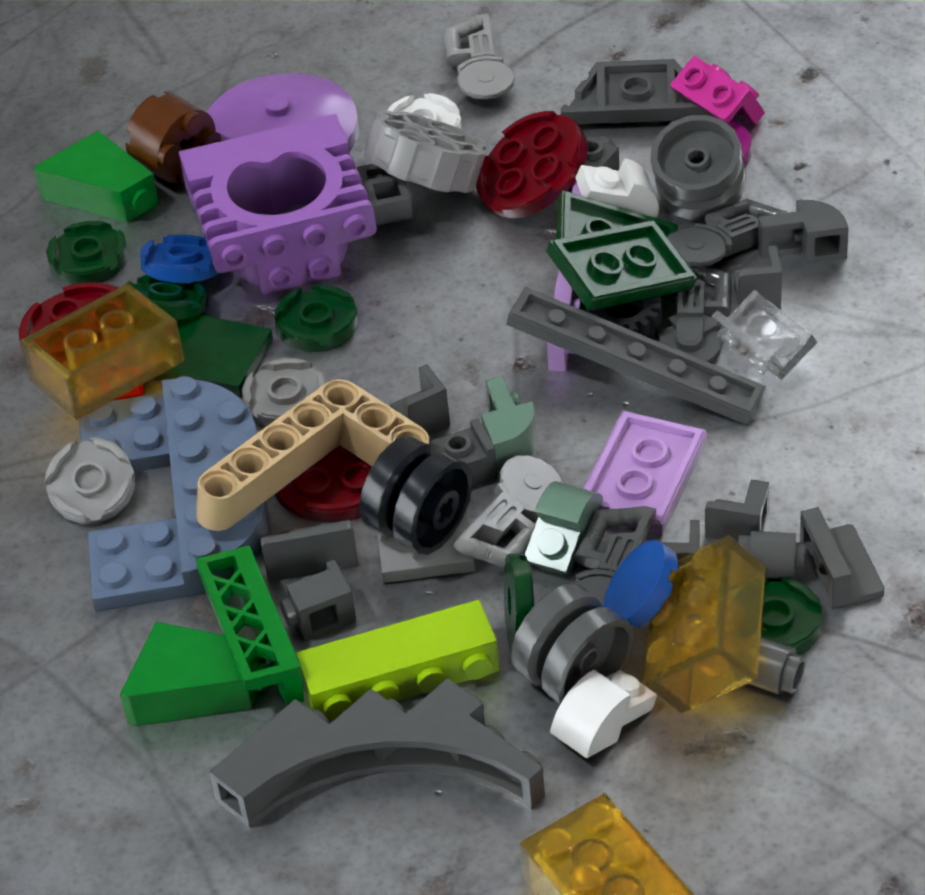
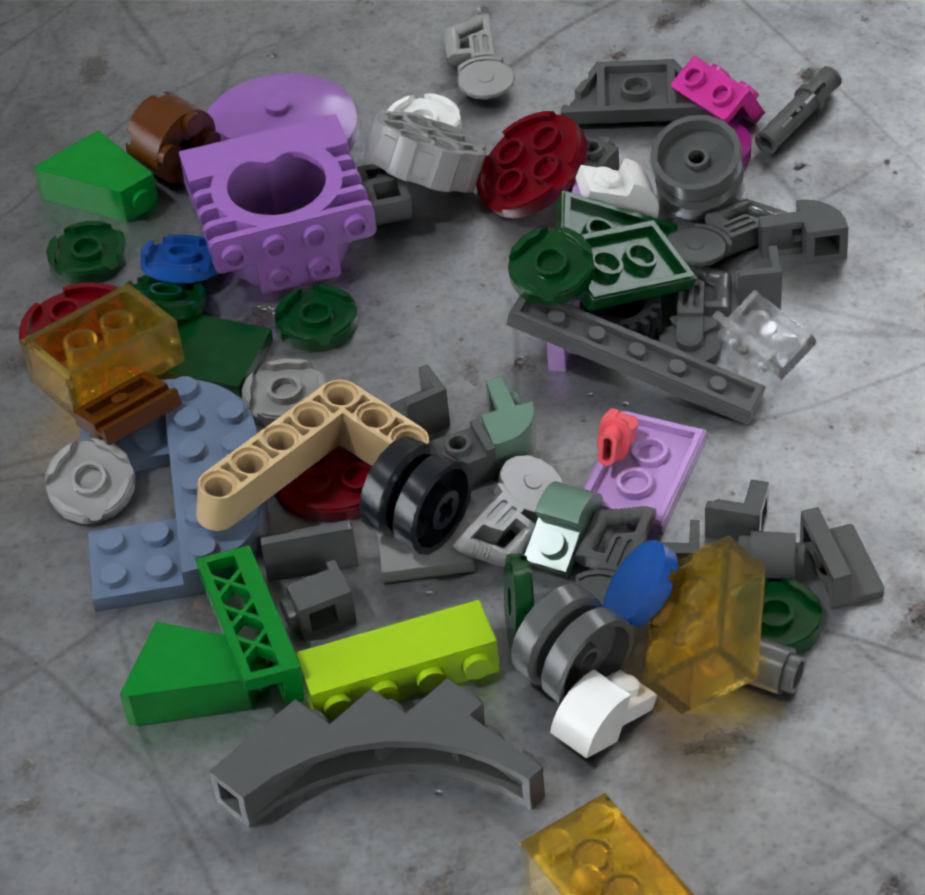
none -> reddish brown plate [72,371,182,445]
none -> dark green tile [508,226,595,306]
none -> coral piece [597,408,638,466]
none -> dark grey pin [755,66,842,154]

